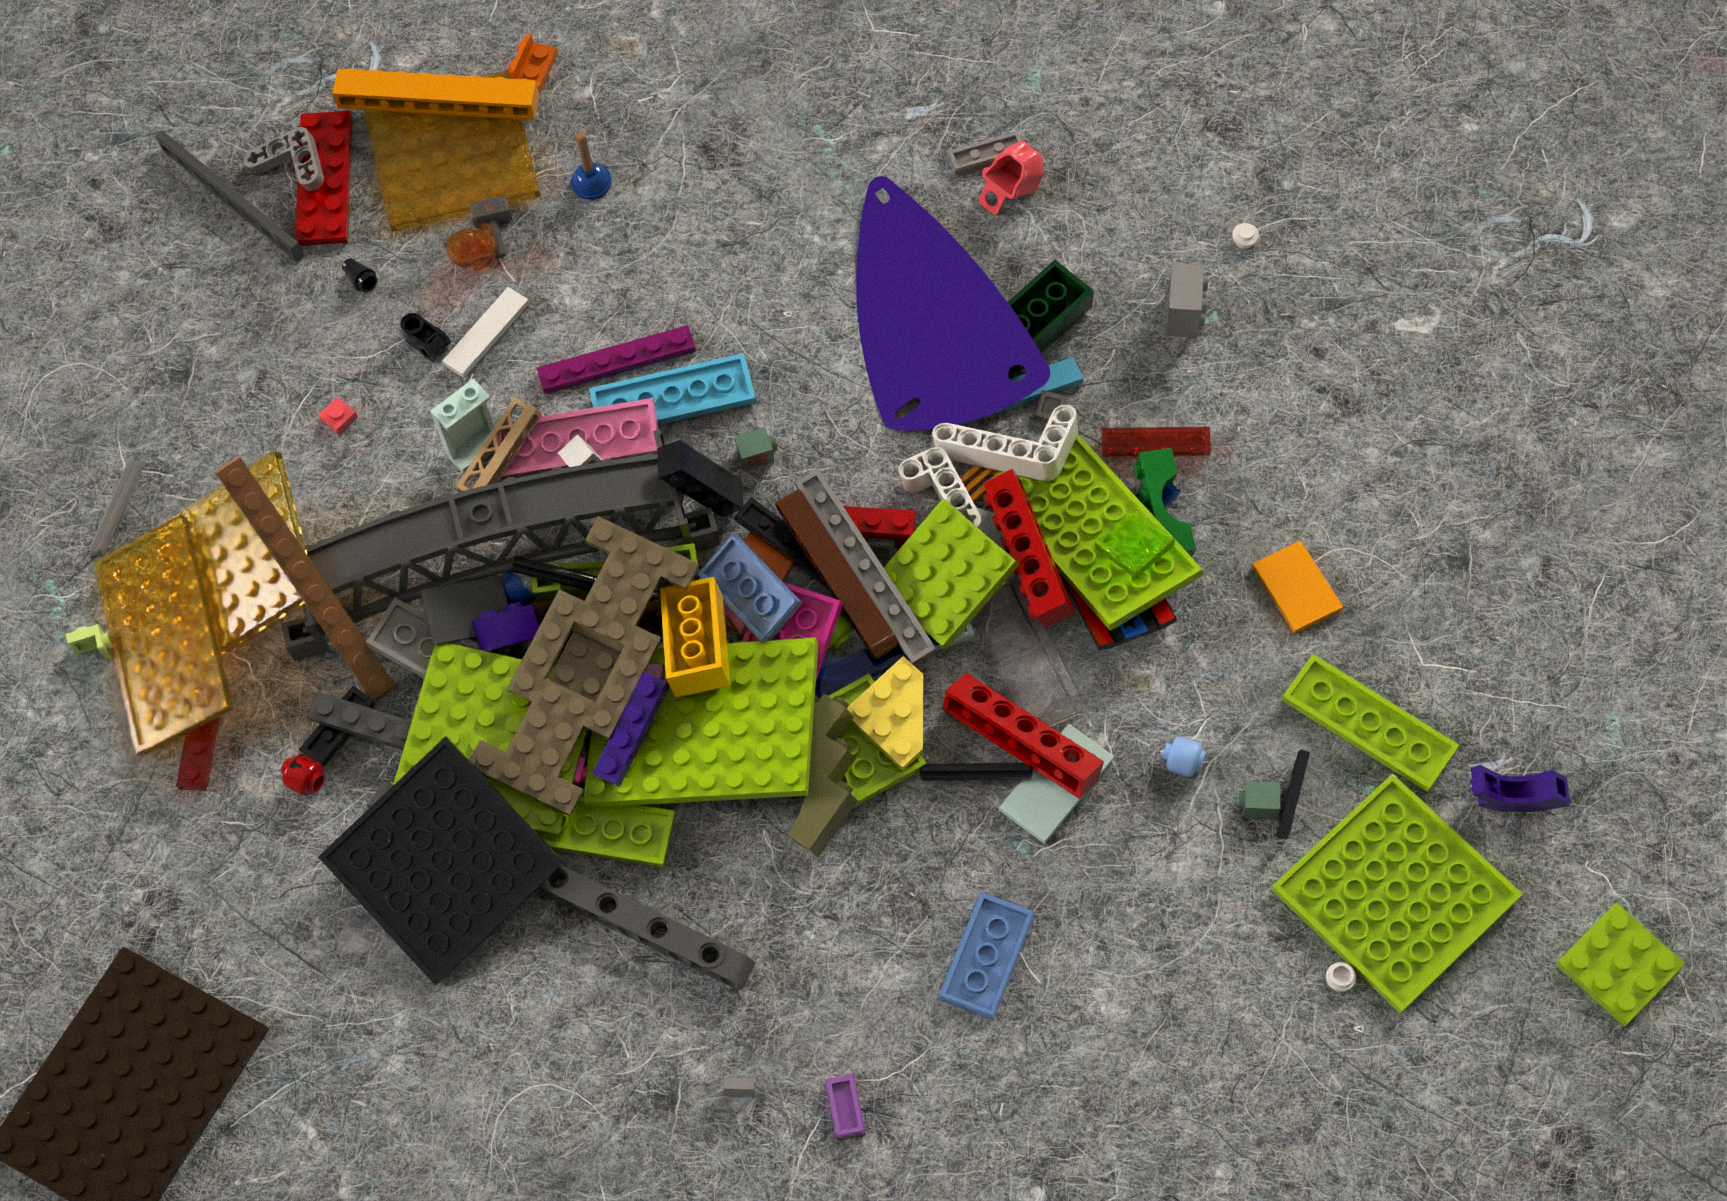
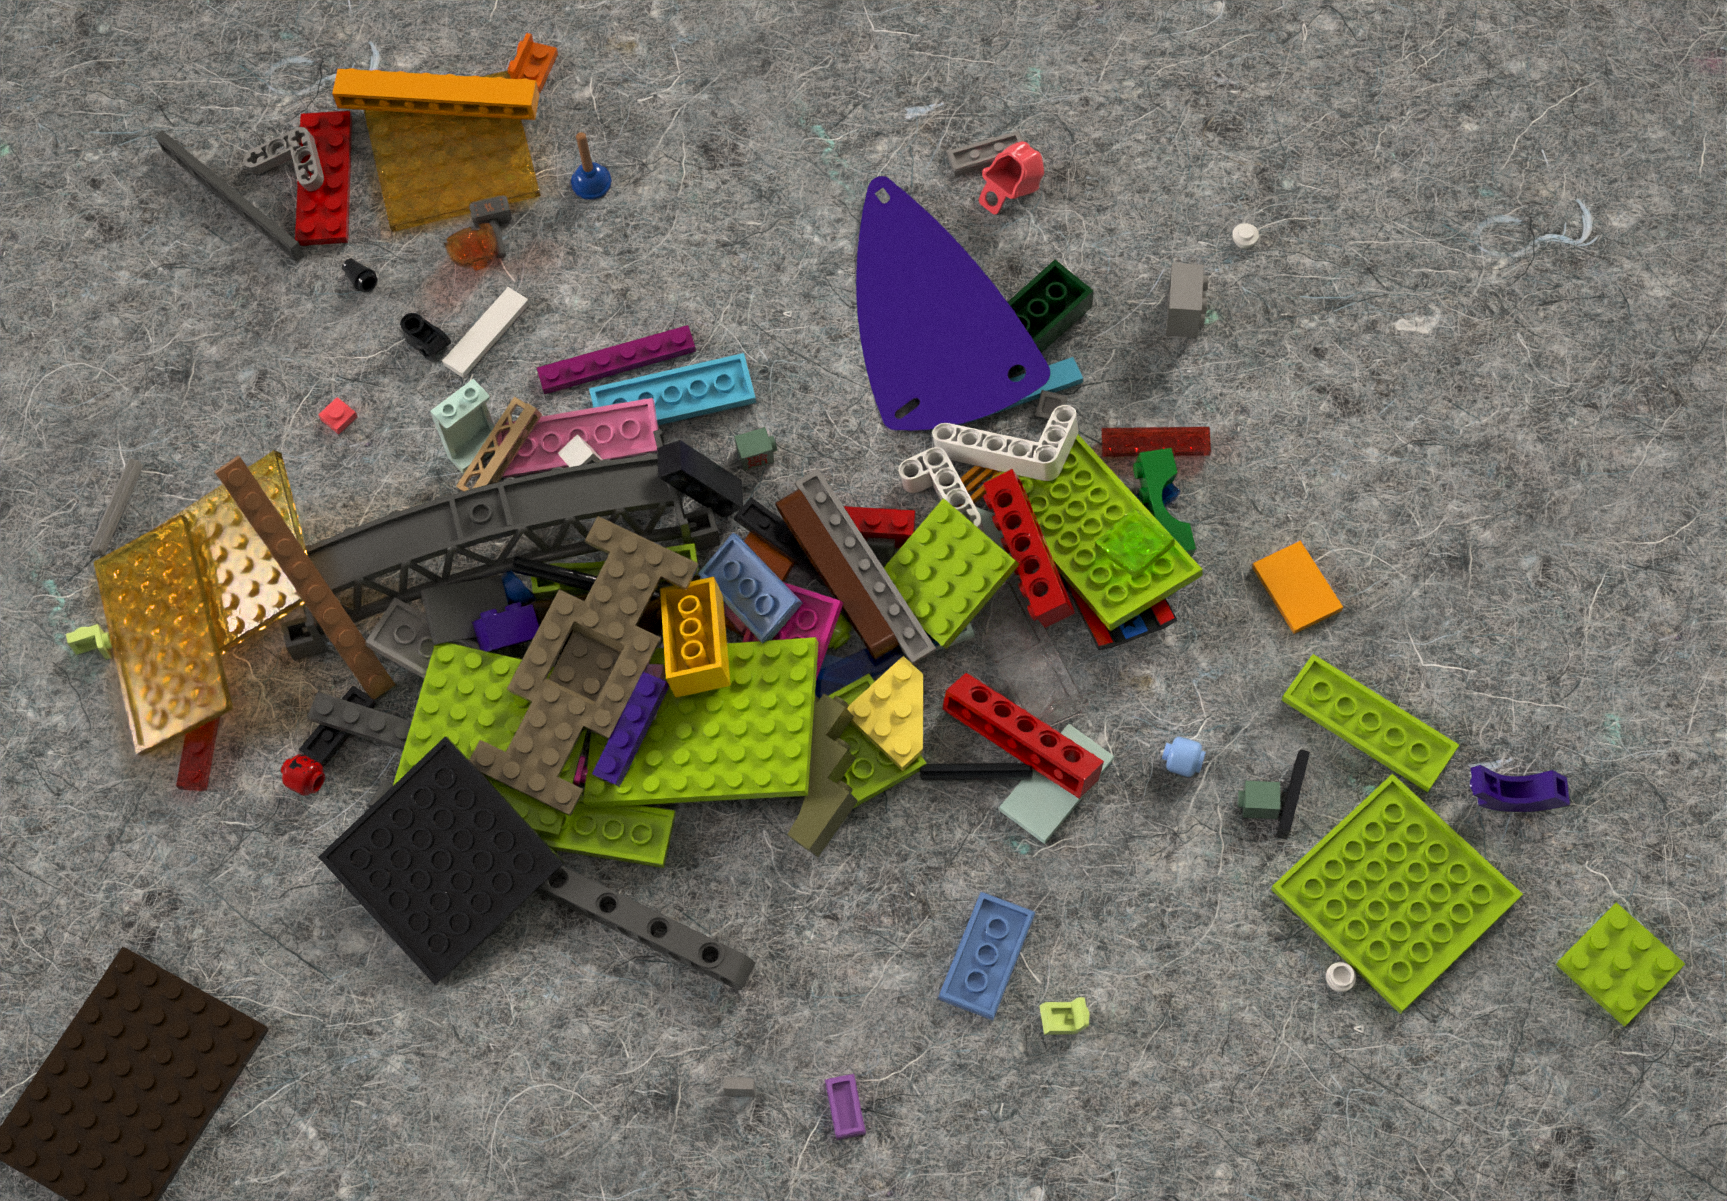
none -> yellowish green bracket [1039,997,1090,1035]

